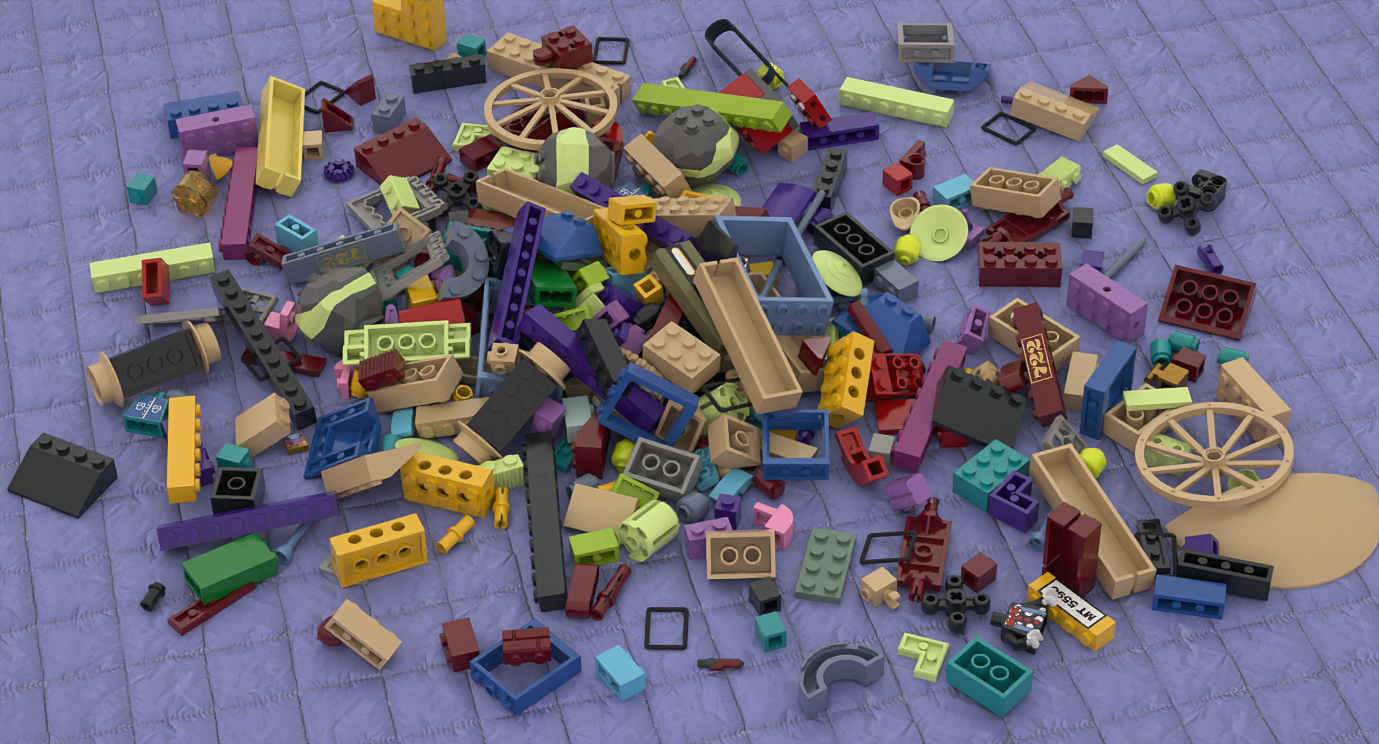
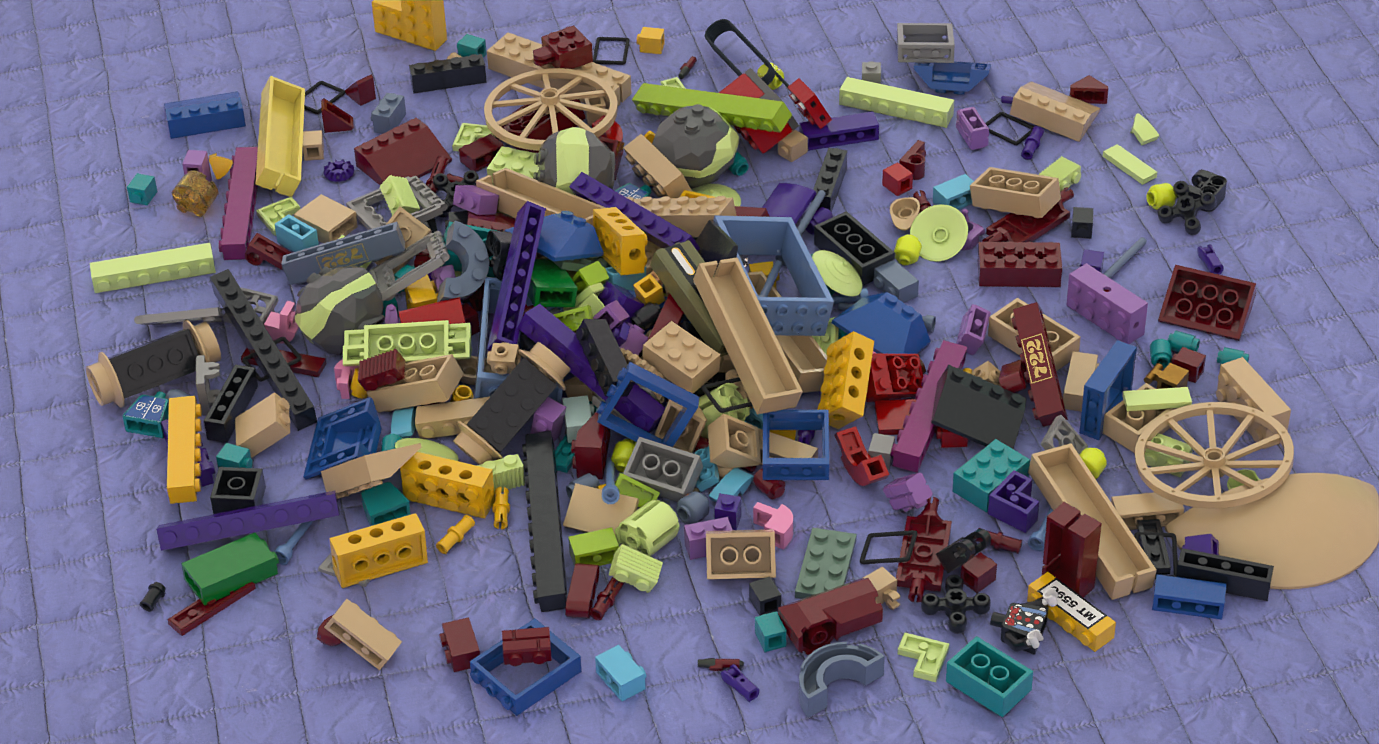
black slope [7,432,118,519] -> none
red piece [141,258,170,306] -> none
medium lavender brick [175,104,258,159] -> none
pearl gold tile [283,431,309,455] -> none
yellow brick [607,195,657,225] -> none
black piece [644,607,689,650] -> none
dark red slope [798,336,832,376] -> none
dark red piece [847,301,893,354] -> none
none -> light grey piece [196,355,221,415]
none -> black brick [204,365,258,443]
none -> yellowish green tile [256,197,300,236]
none -> tan brick [294,194,358,243]
none -> teal torso [361,482,411,526]
none -> medium lavender brick [453,185,499,215]
none -> medium blue piece [602,458,620,504]
none -> yellowish green brick [609,544,663,593]
none -> yellow brick [637,27,665,54]
none -> dark purple bar [720,664,759,702]
none -> dark red brick [778,578,883,655]
none -> light grey brick [862,61,881,84]
none -> black piece [936,529,991,574]
none -> medium lavender brick [956,107,989,150]
none -> dark red pin [975,528,1023,554]
none -> dark purple pin [1021,126,1044,160]
none -> tan brick [1111,492,1184,530]
none -> yellowish green slope [1130,113,1160,145]

